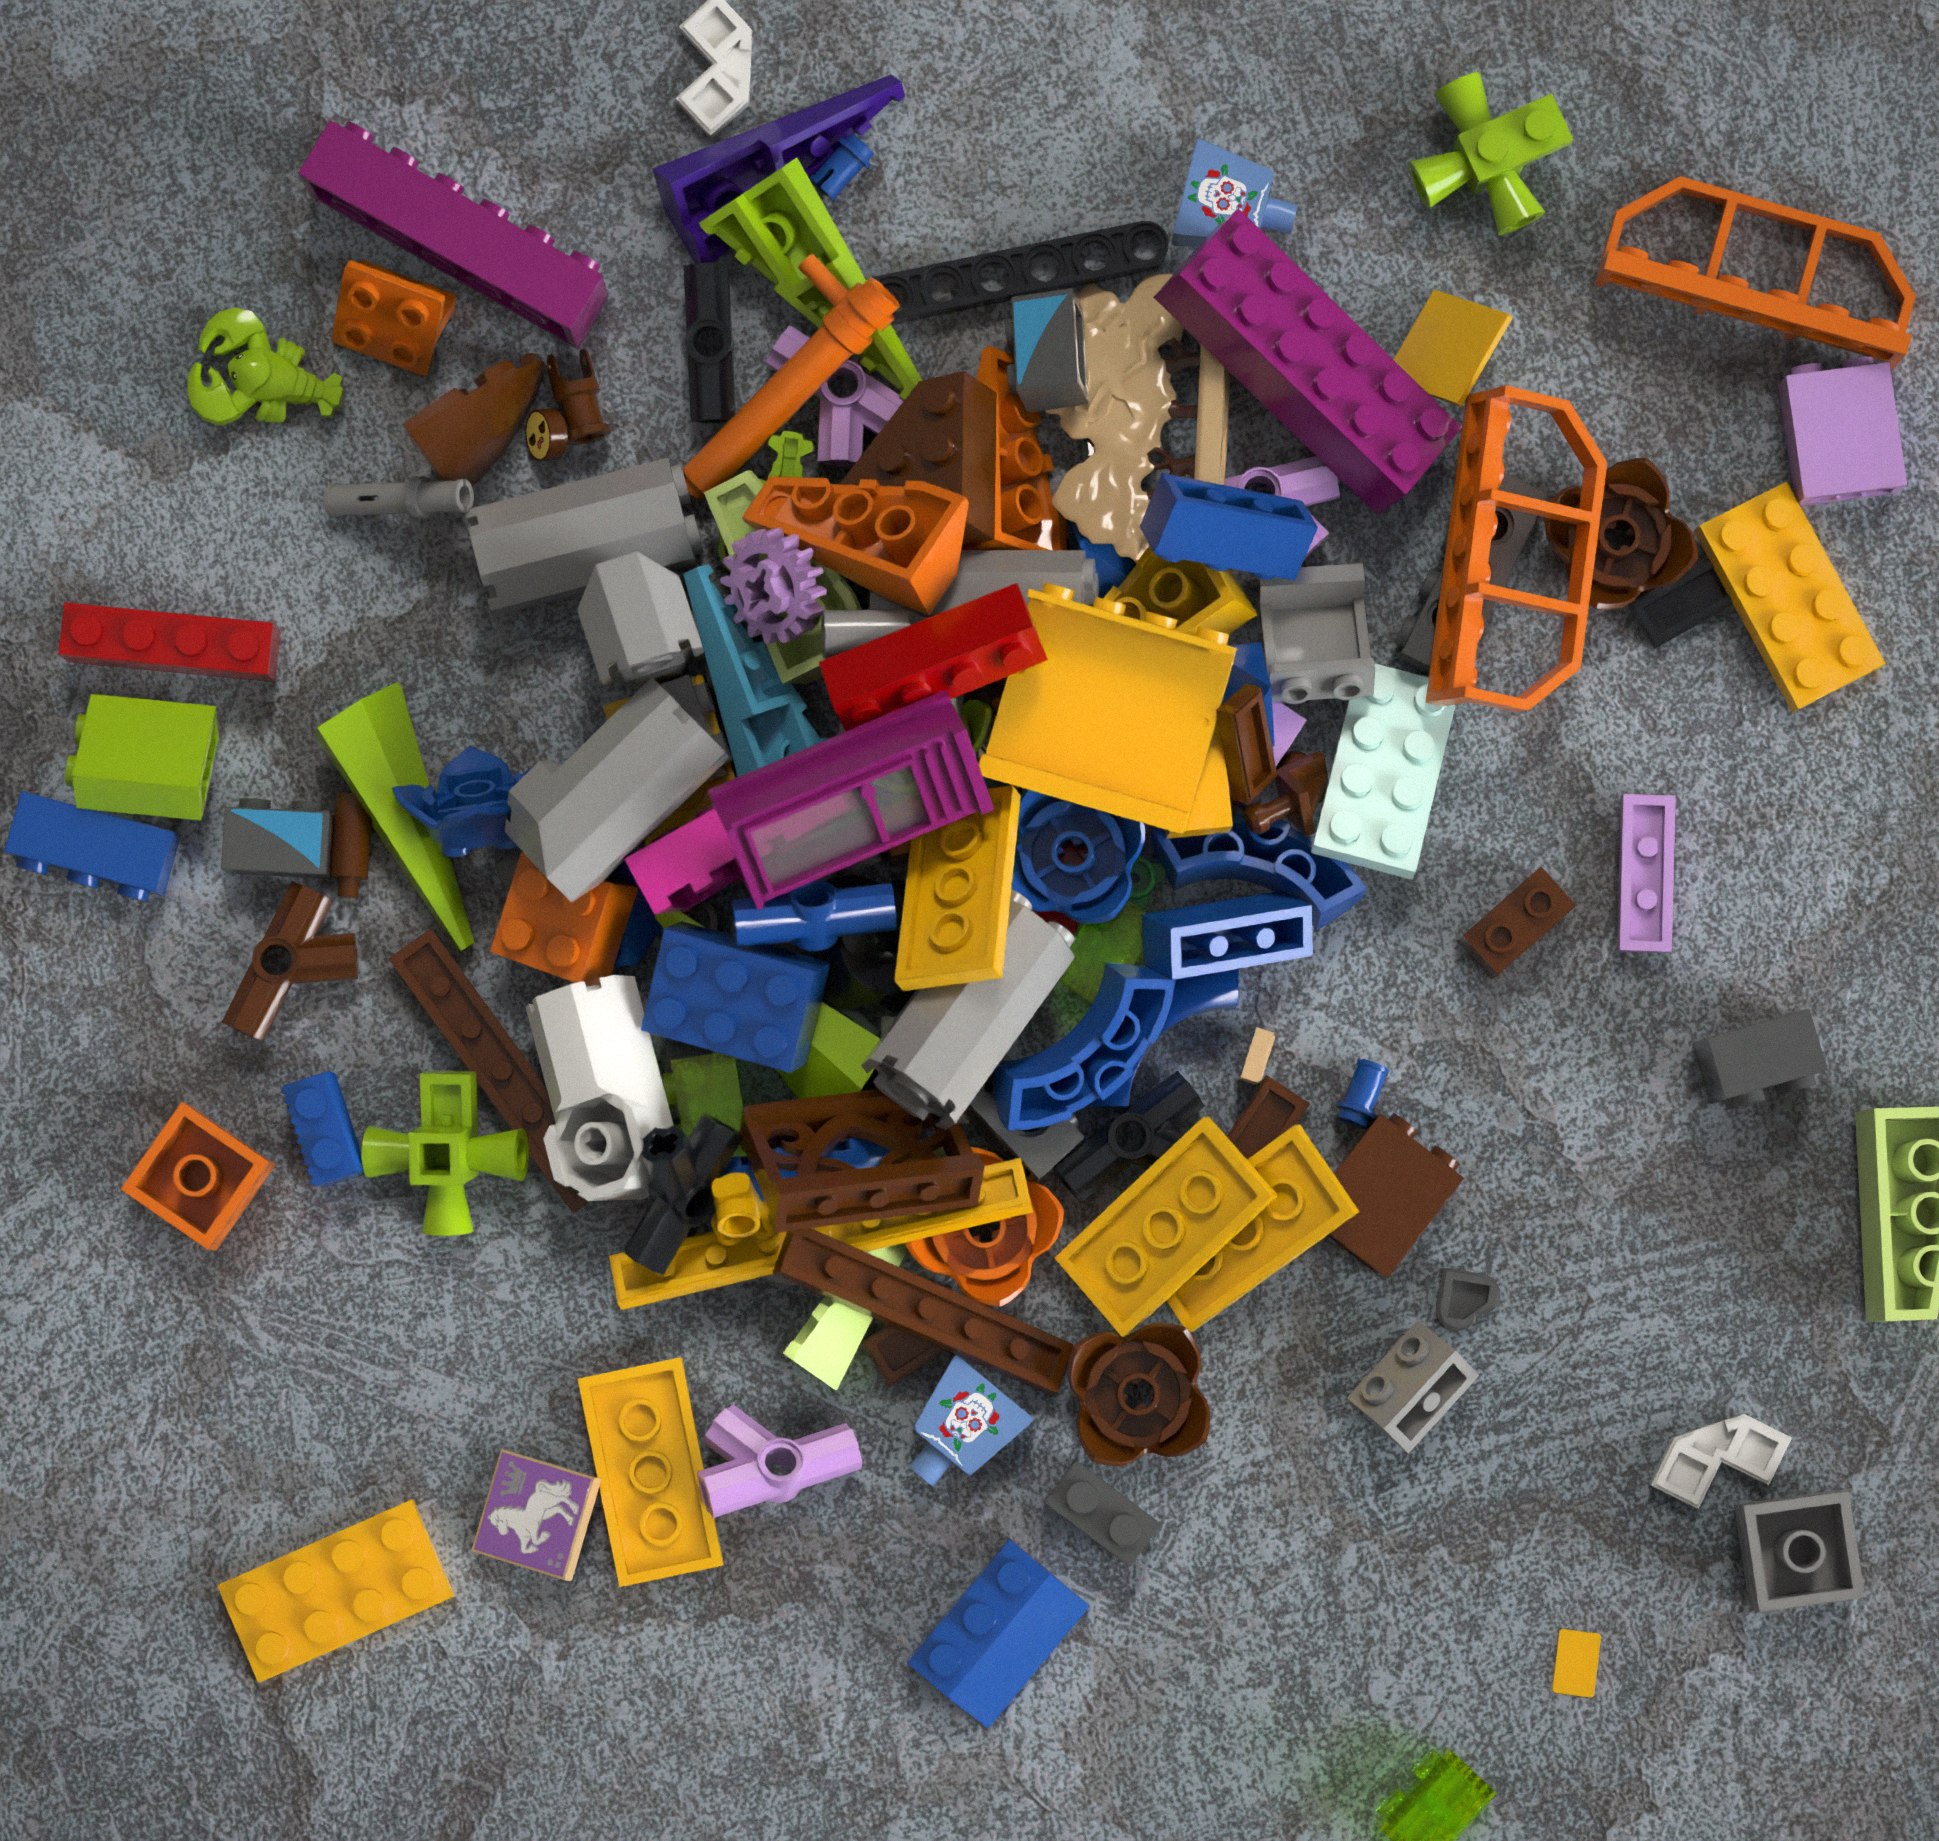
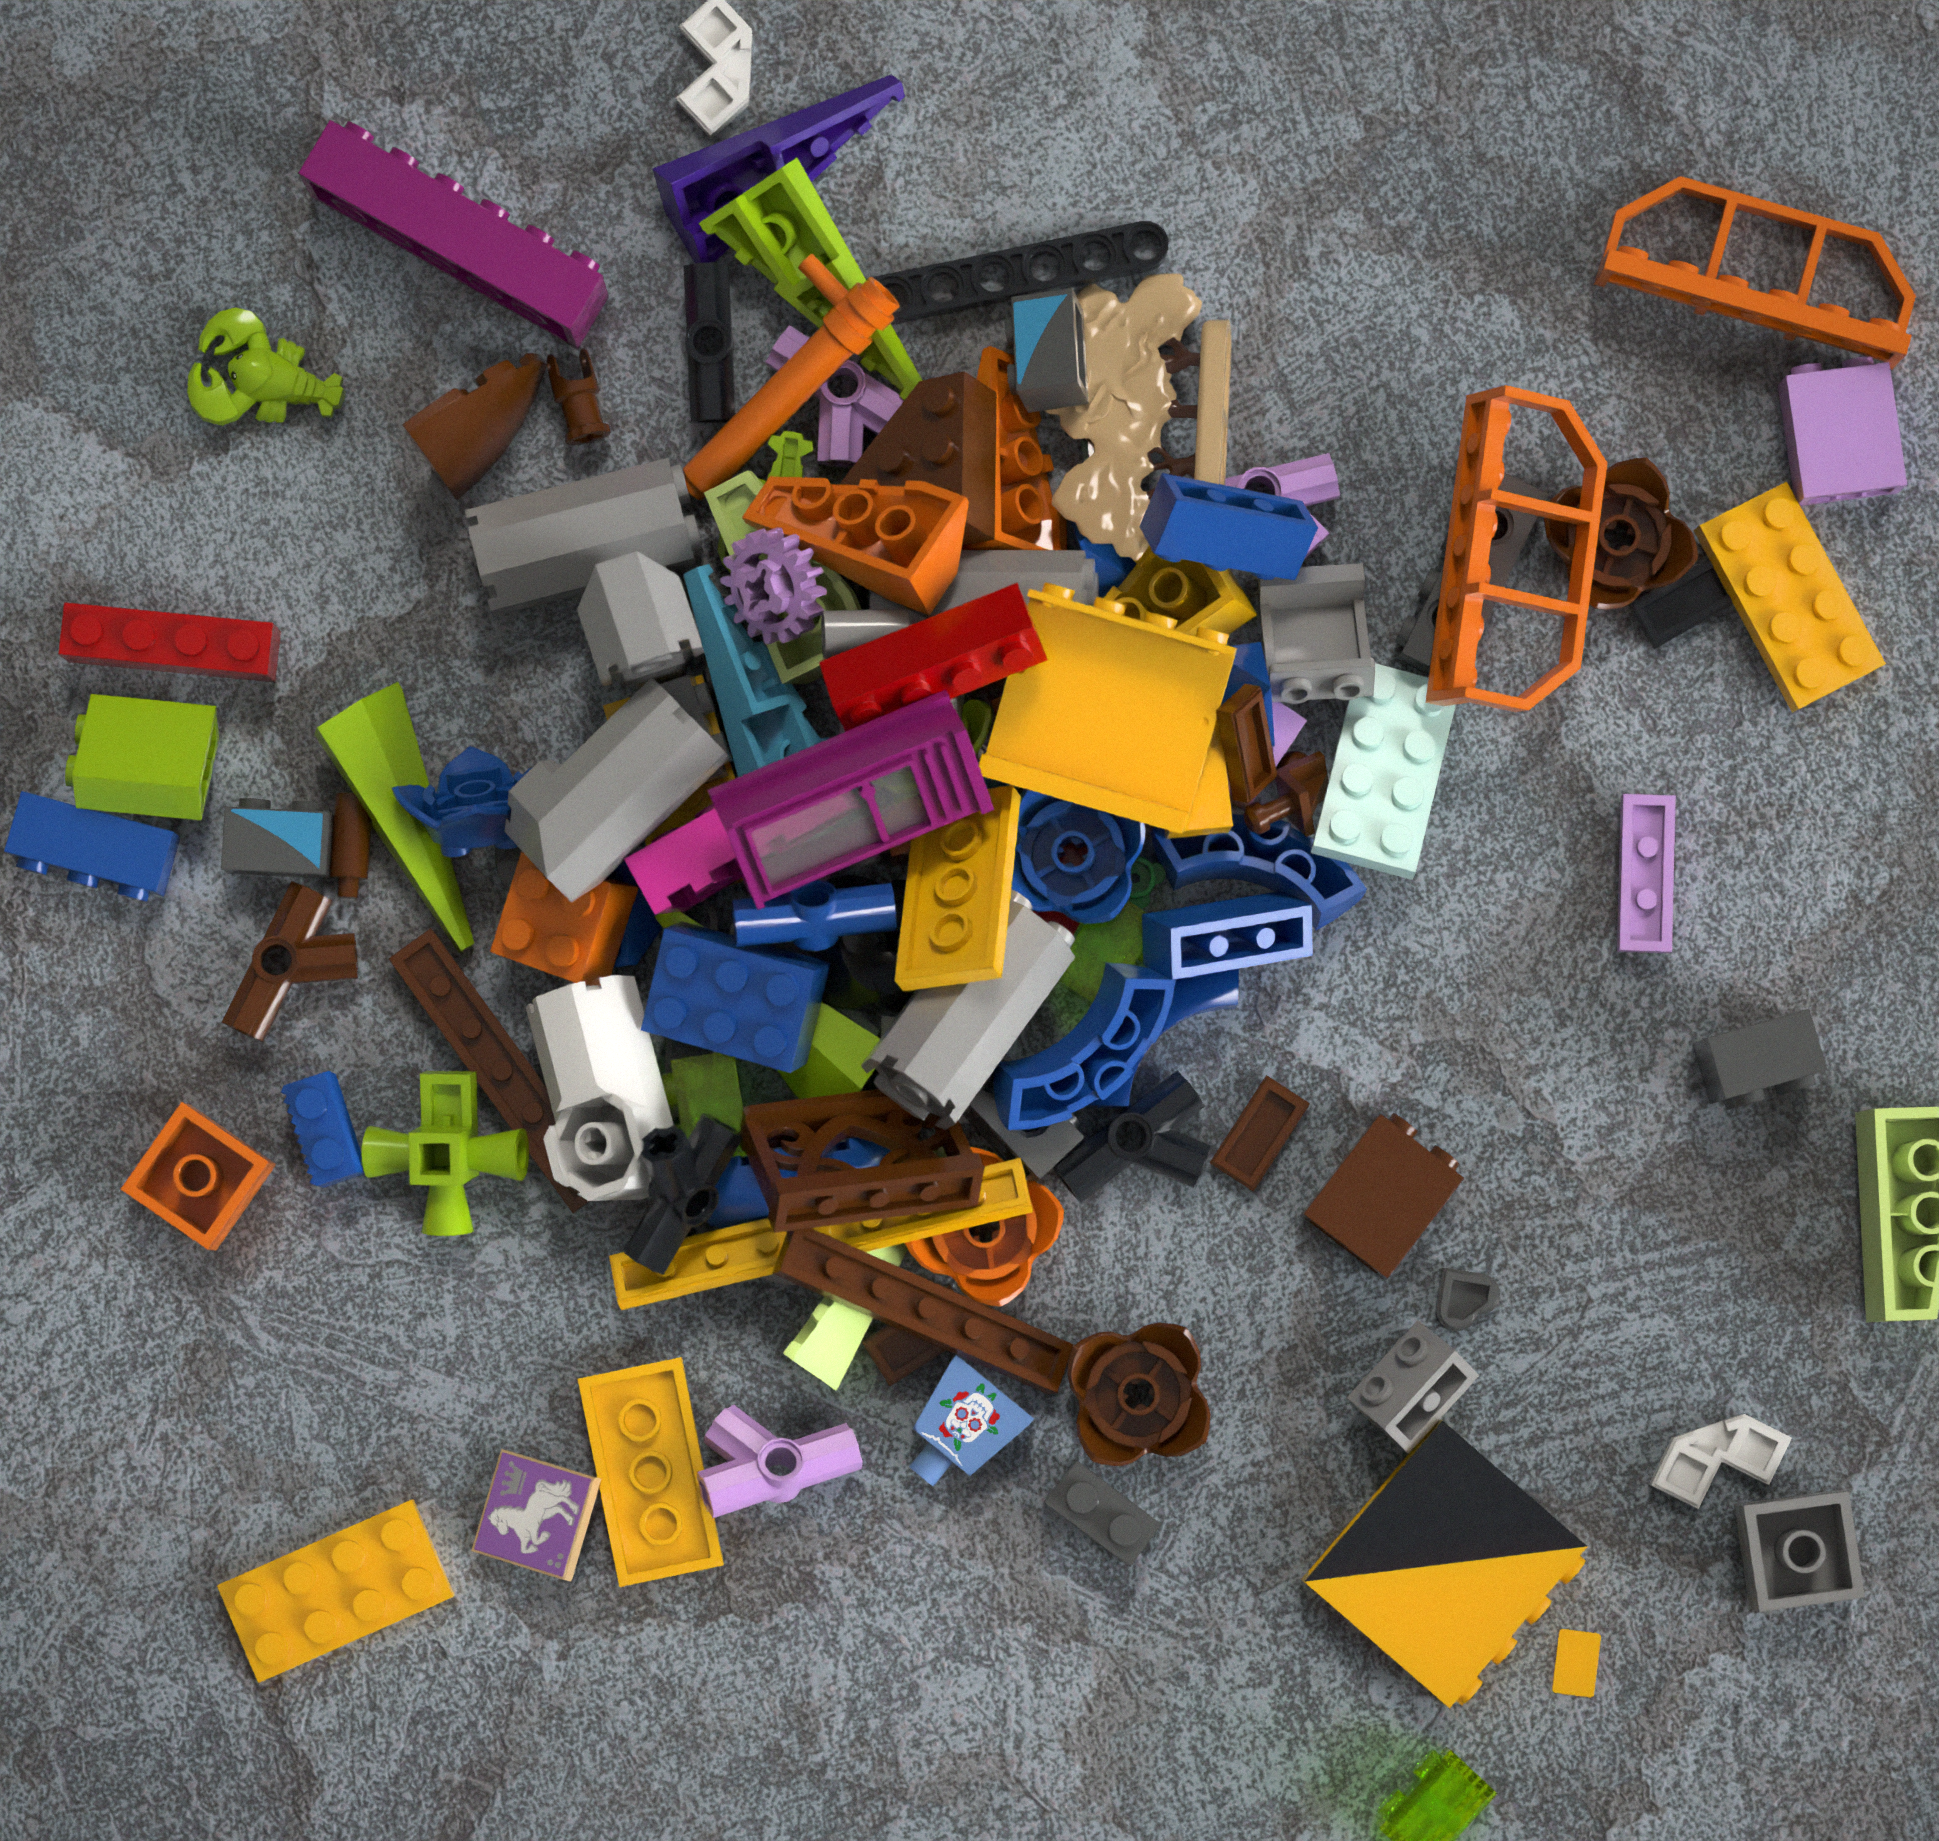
light grey pin [323,476,474,518] -> none
orange bracket [331,259,457,376] -> none
tile [525,408,568,461] -> none
yellow plate [711,1173,775,1246] -> none
blue pin [809,133,874,201] -> none
blue slope [907,1538,1090,1728] -> none
yellow plate [1055,1116,1278,1337] -> none
magenta brick [1153,208,1462,515] -> none
yellow plate [1166,1125,1360,1332] -> none
medium blue torso [1171,139,1298,247] -> none
tan tile [1238,1027,1275,1085] -> none
blue pin [1336,1058,1389,1129] -> none
yellow piece [1393,289,1513,407] -> none
lime brick [1408,72,1574,235] -> none
reddish brown brick [1457,866,1577,980] -> none
none -> panel [1301,1420,1588,1708]

